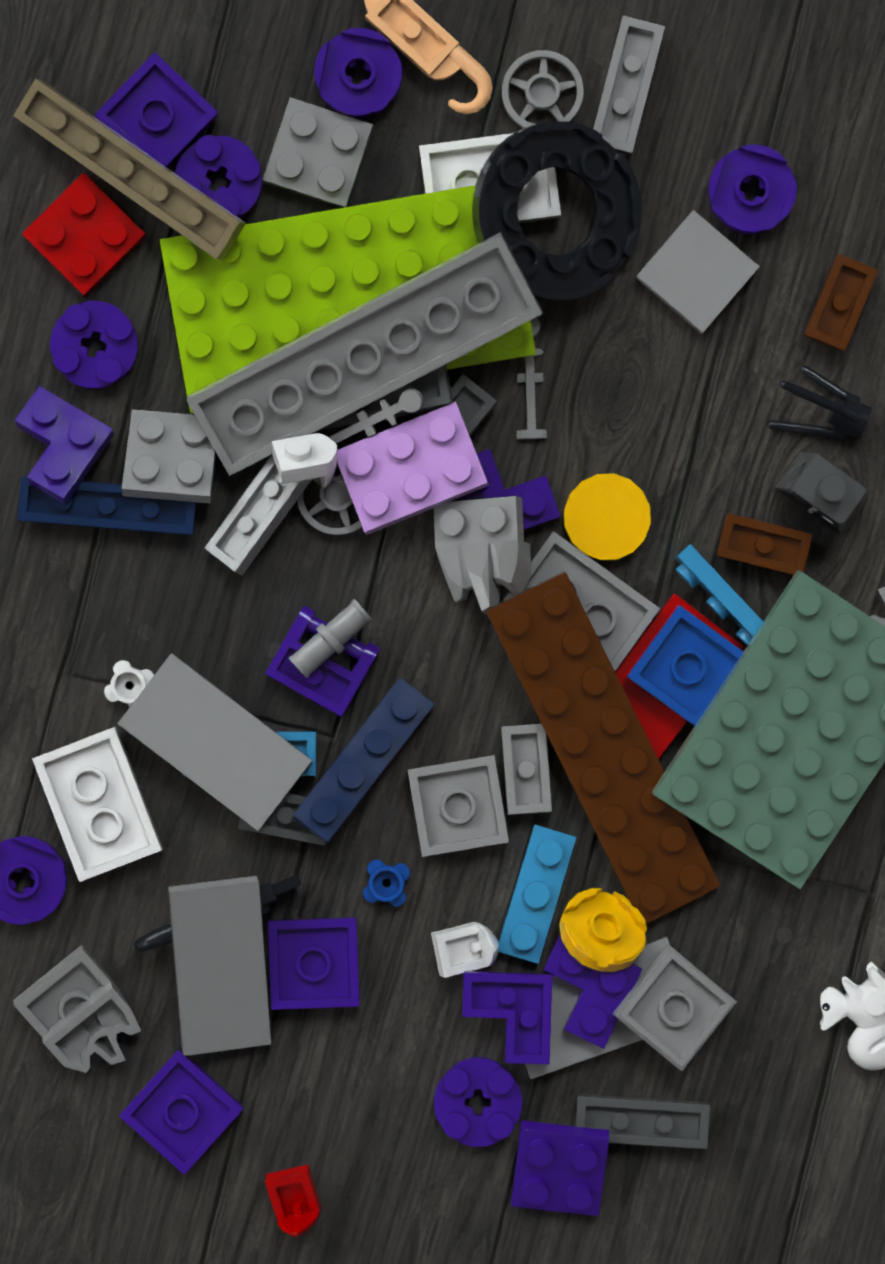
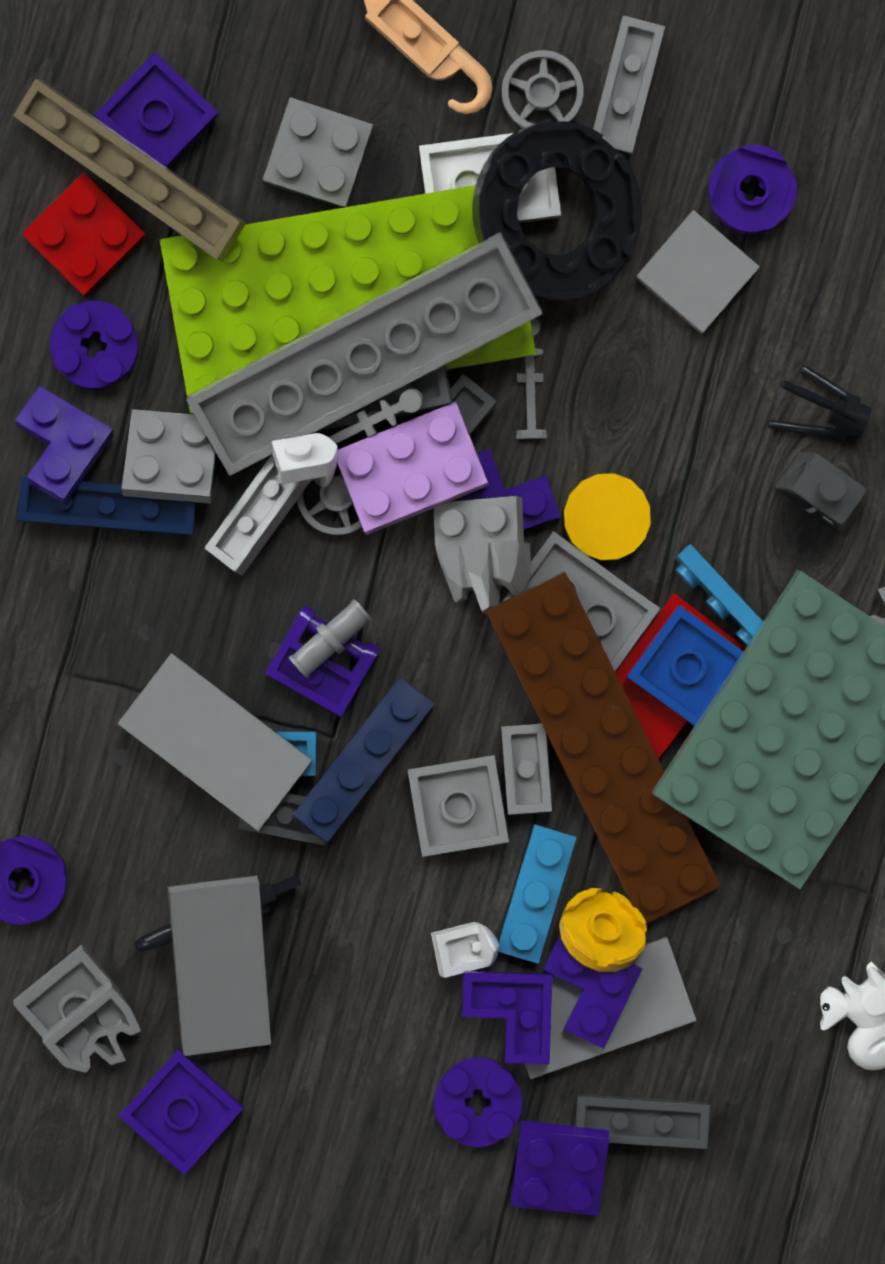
white plate [32,727,163,882] -> none
white plate [104,660,154,708] -> none
dark purple plate [175,135,263,219] -> none
red plate [265,1164,321,1237] -> none
dark purple plate [268,917,360,1010] -> none
dark purple plate [314,28,402,118] -> none
blue plate [363,859,410,907] -> none
light grey plate [612,945,737,1071] -> none
reddish brown plate [715,513,813,576] -> none
reddish brown plate [803,253,879,353] -> none

